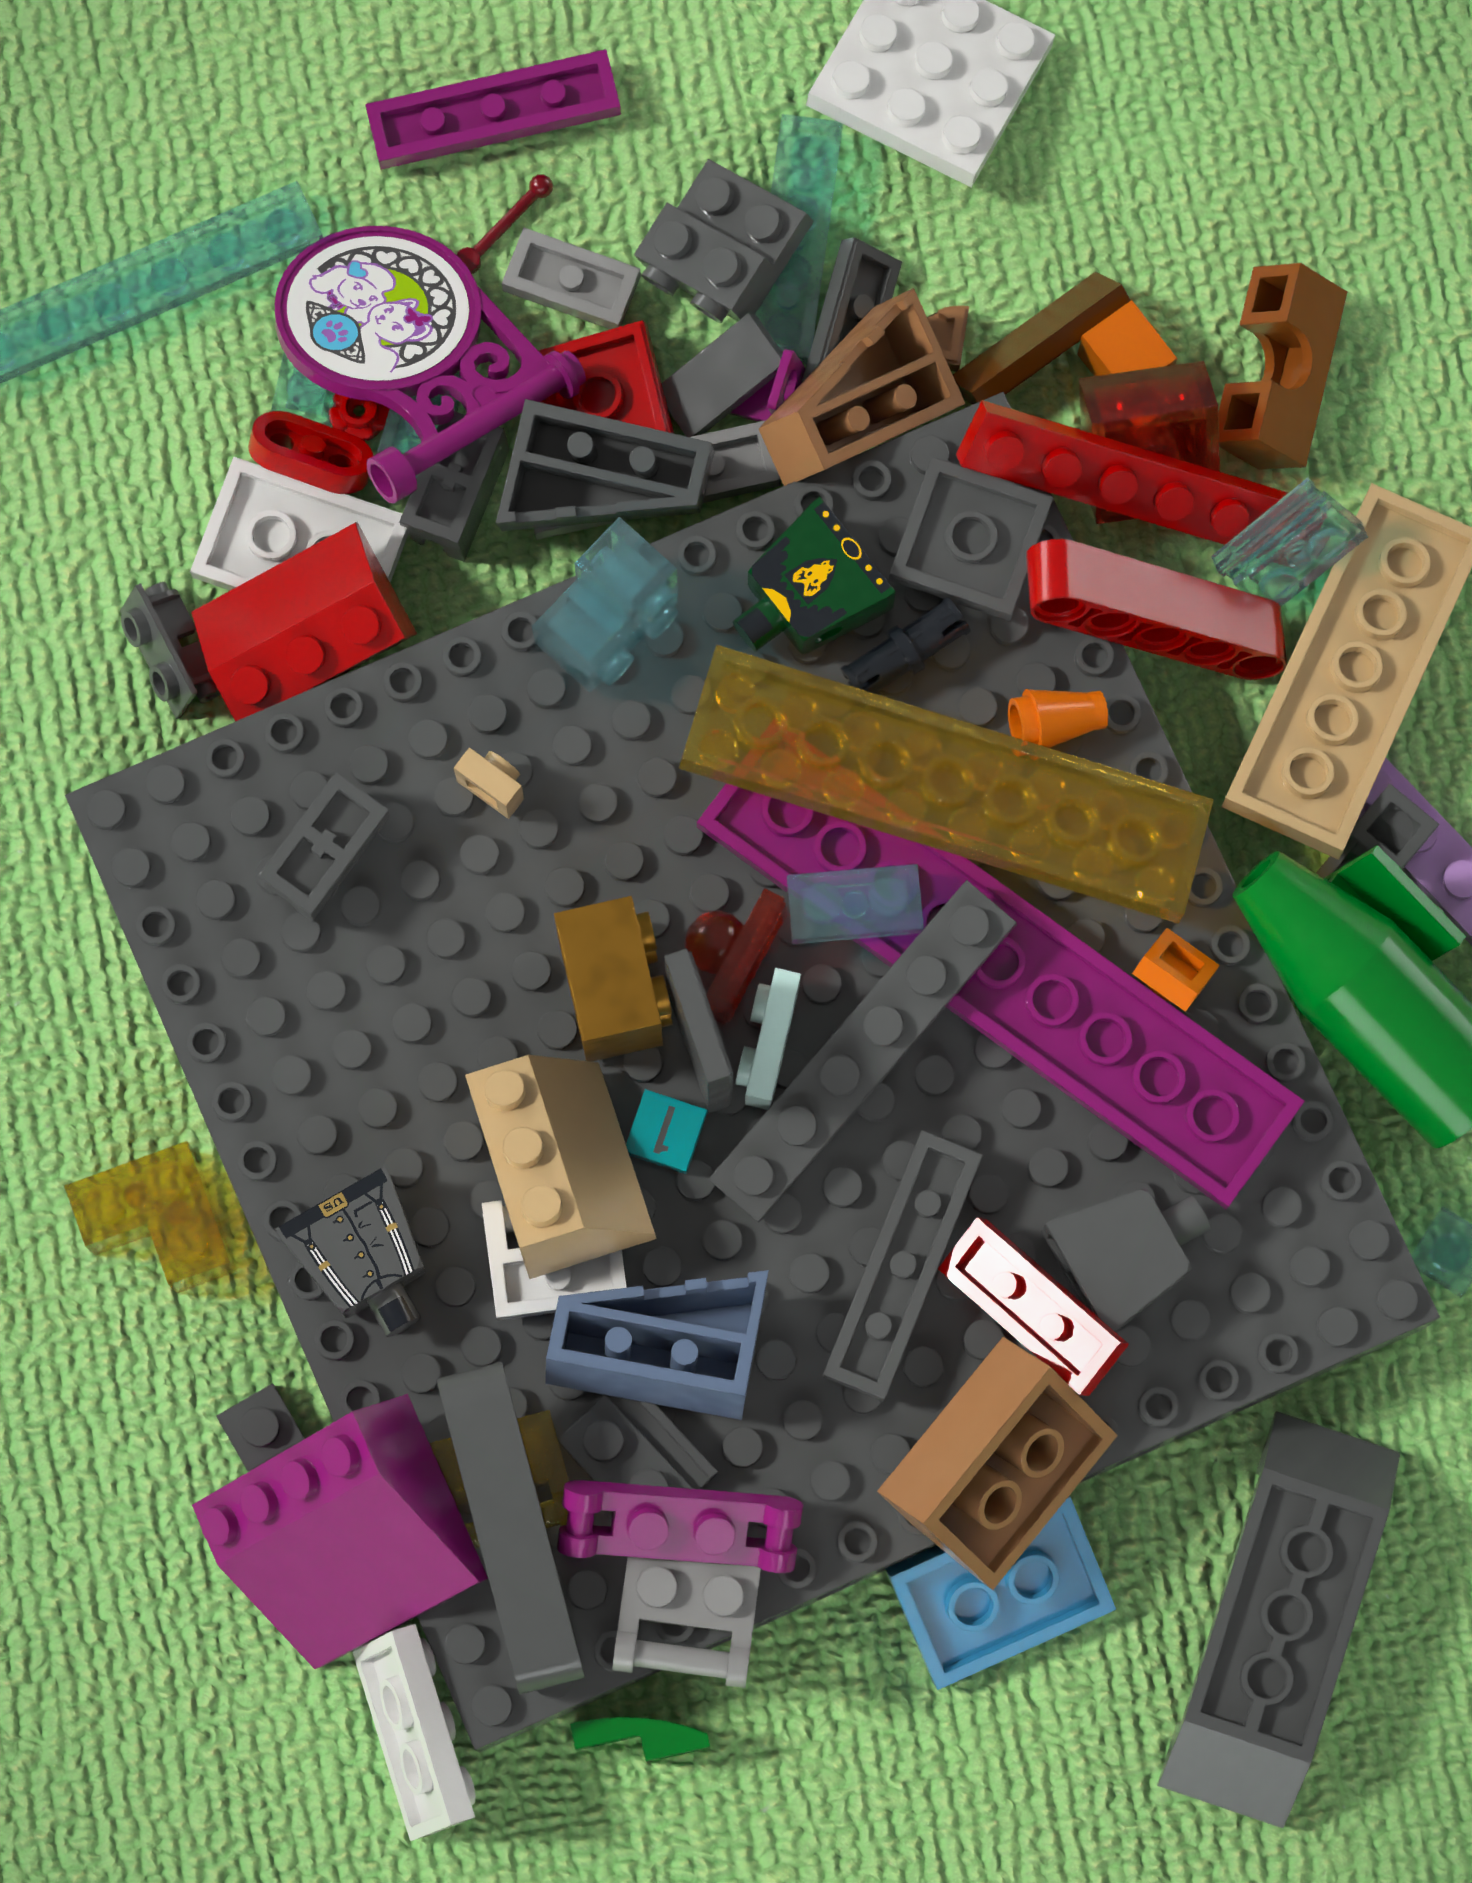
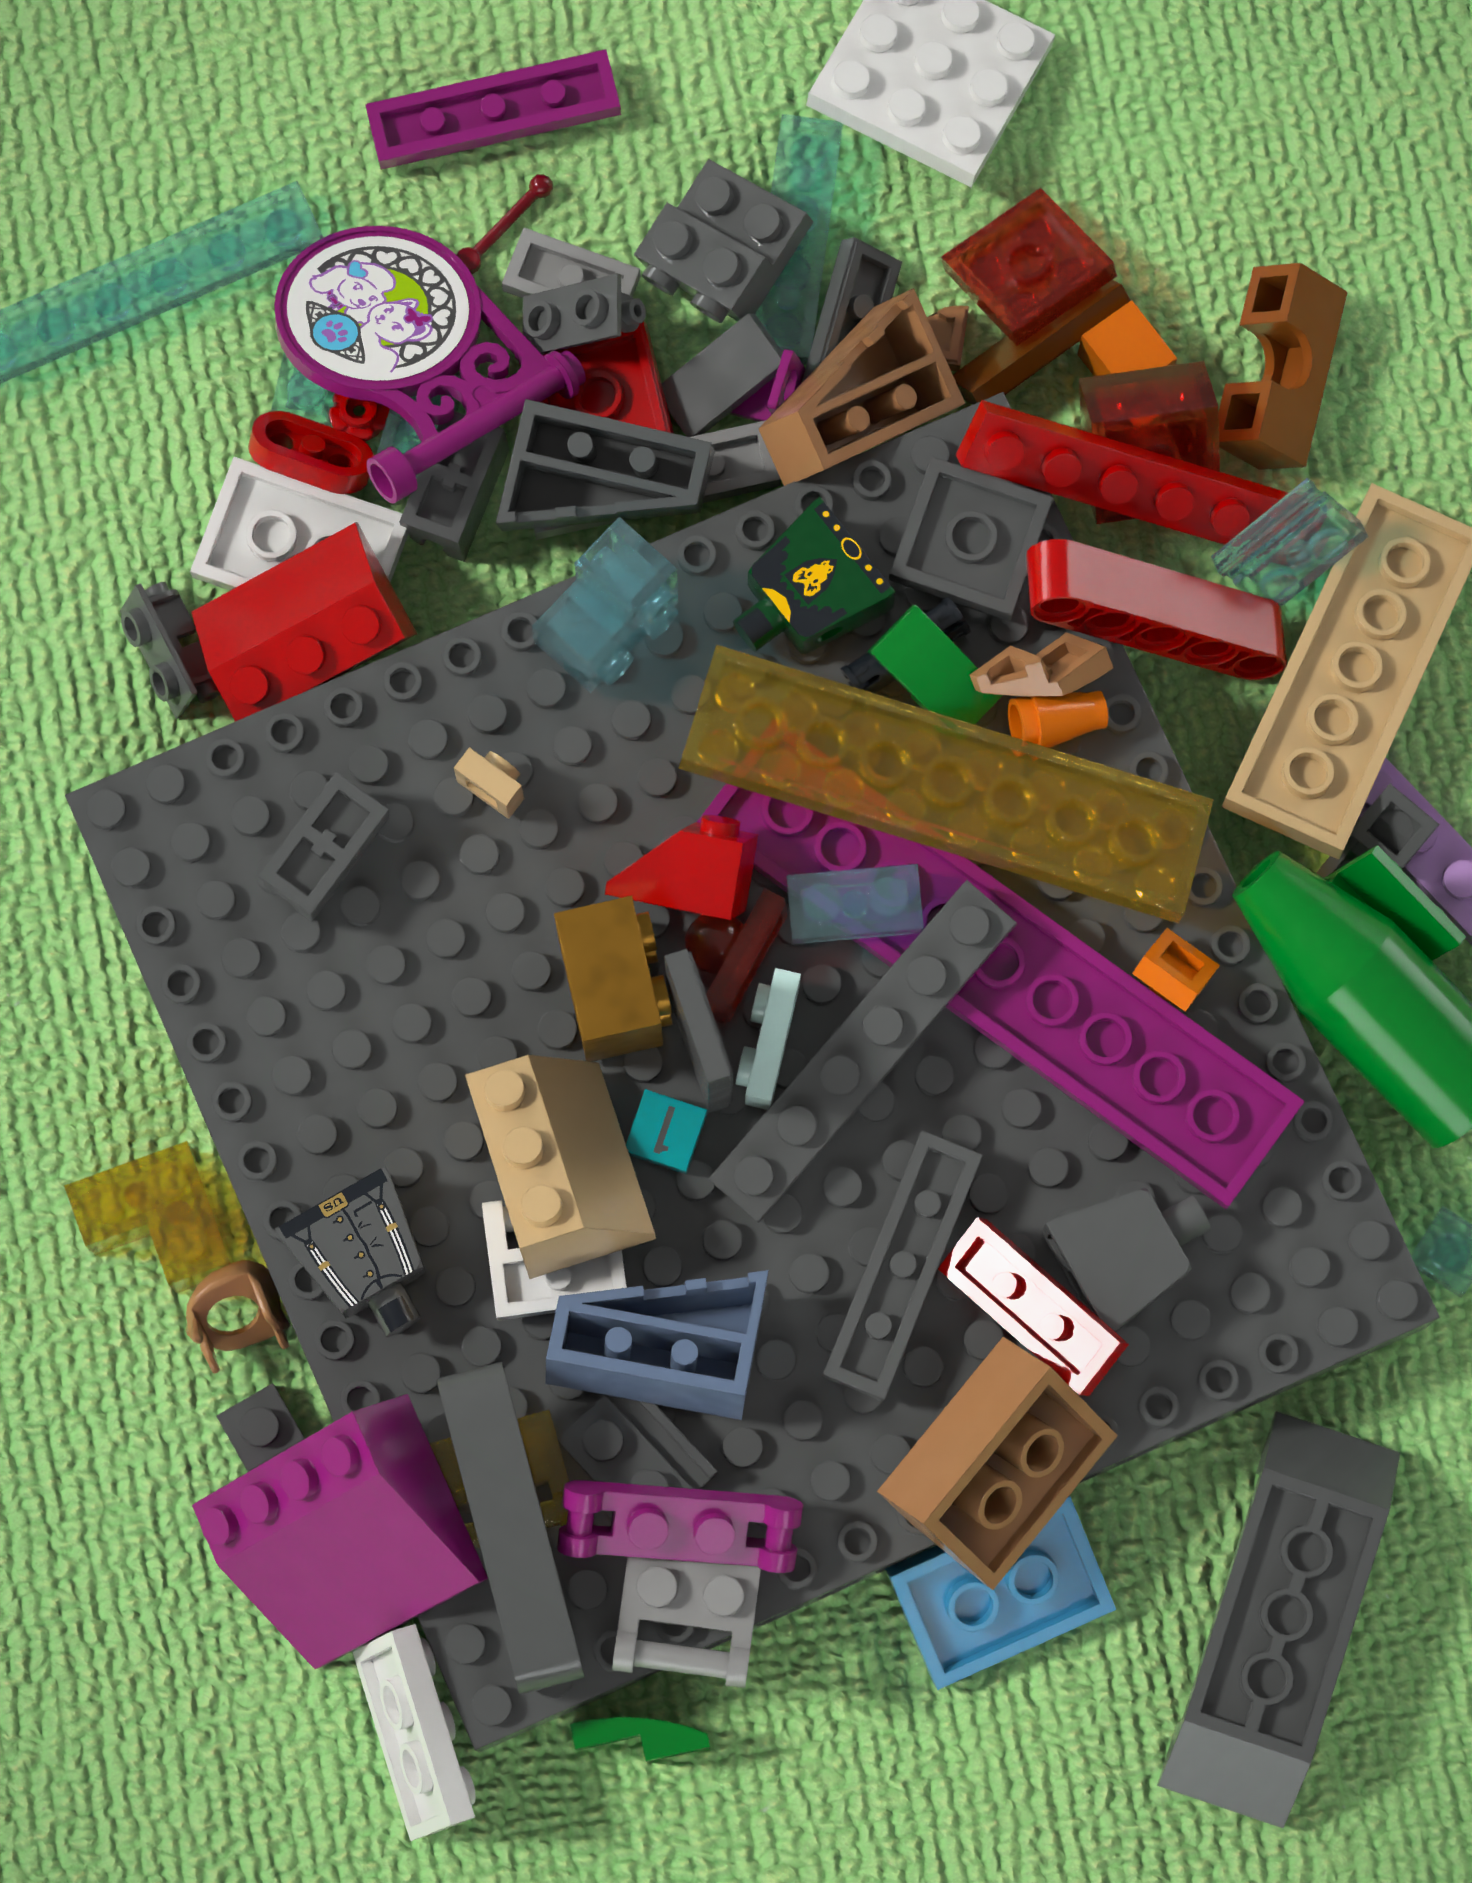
none -> medium nougat piece [186,1260,290,1374]
none -> dark grey hinge [523,273,646,355]
none -> red slope [605,815,758,920]
none -> green slope [867,605,1003,742]
none -> clear red plate [941,187,1117,346]
none -> medium nougat slope [970,632,1113,696]

